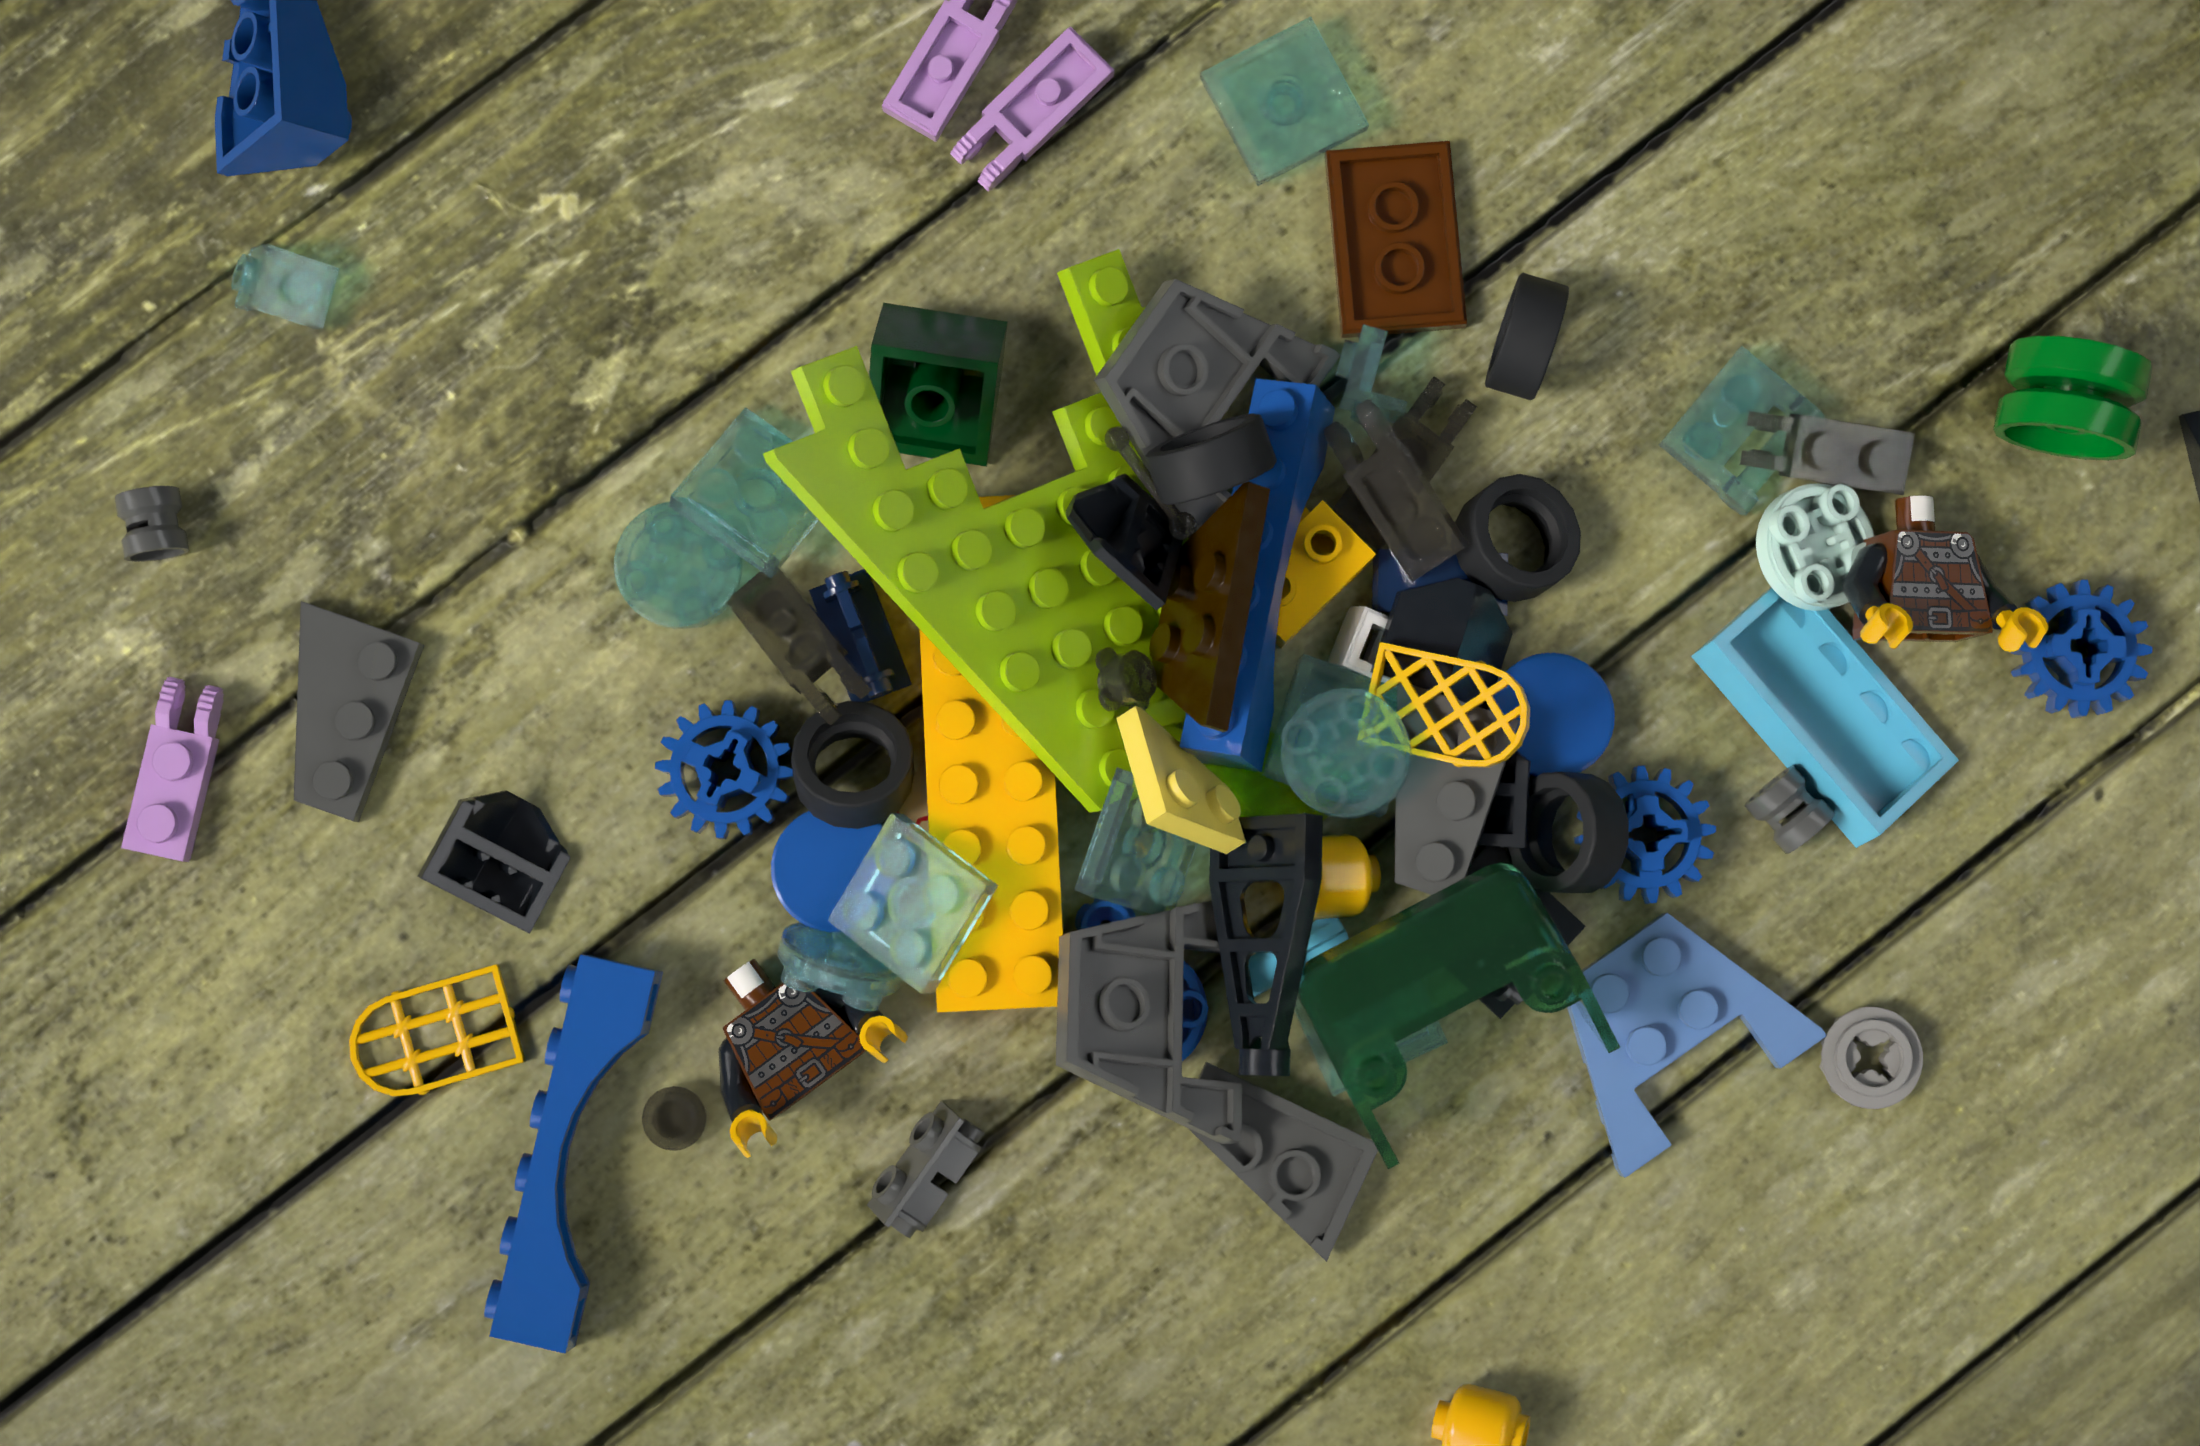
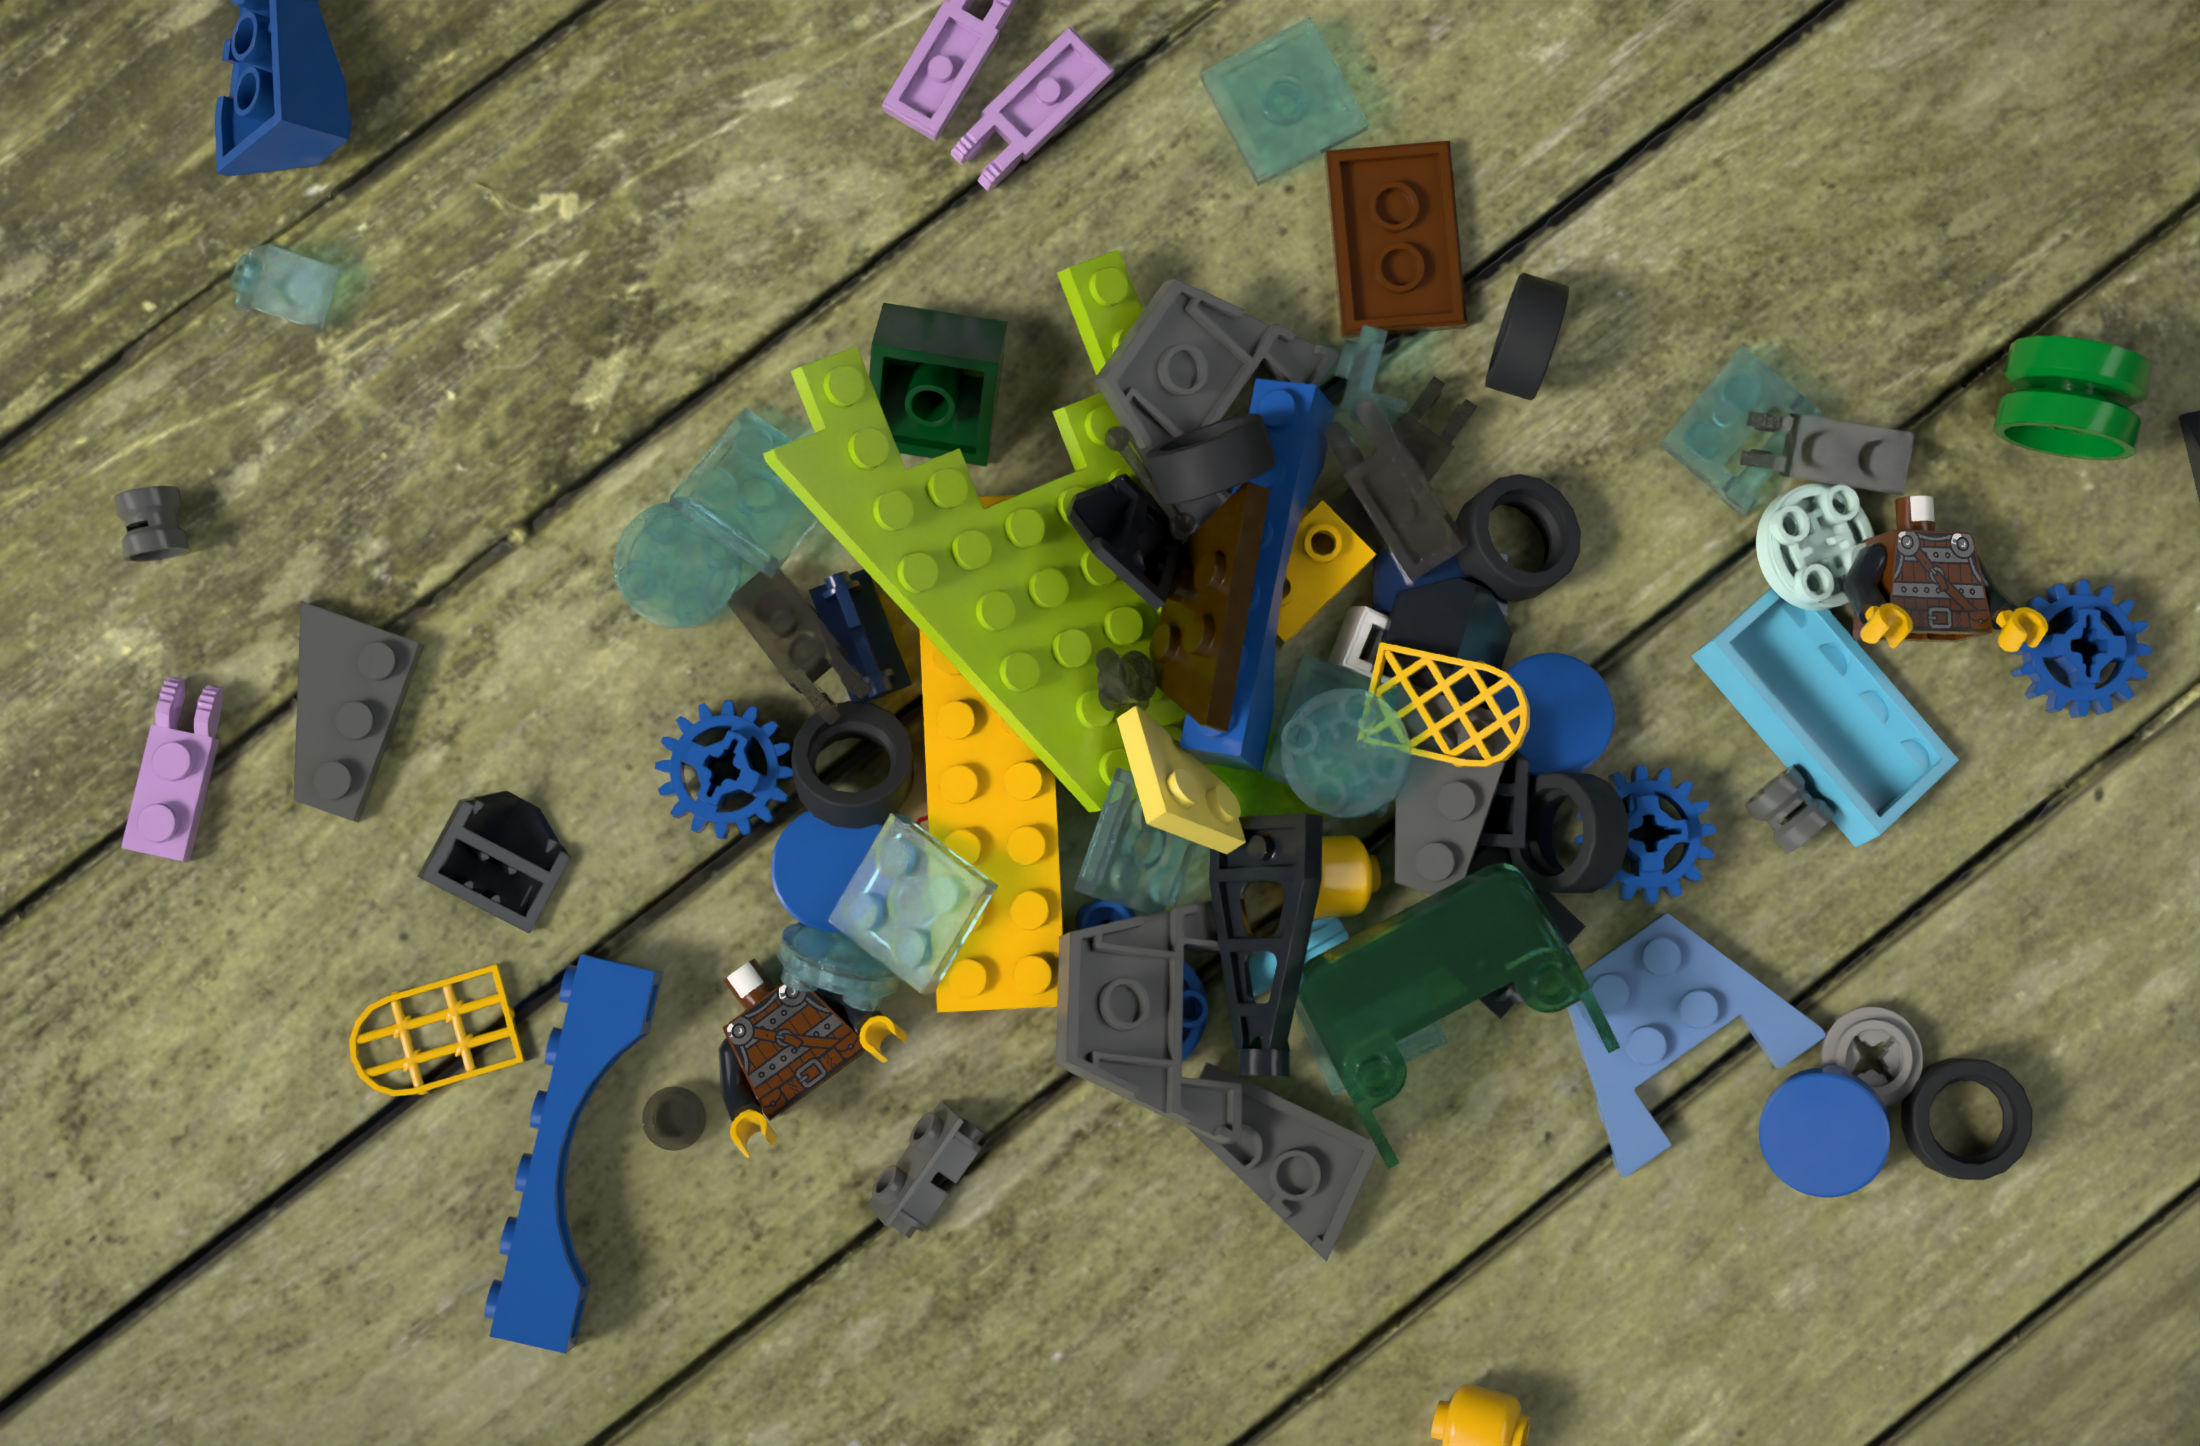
none -> blue tile [1759,1065,1891,1198]
none -> black tyre [1901,1058,2032,1180]

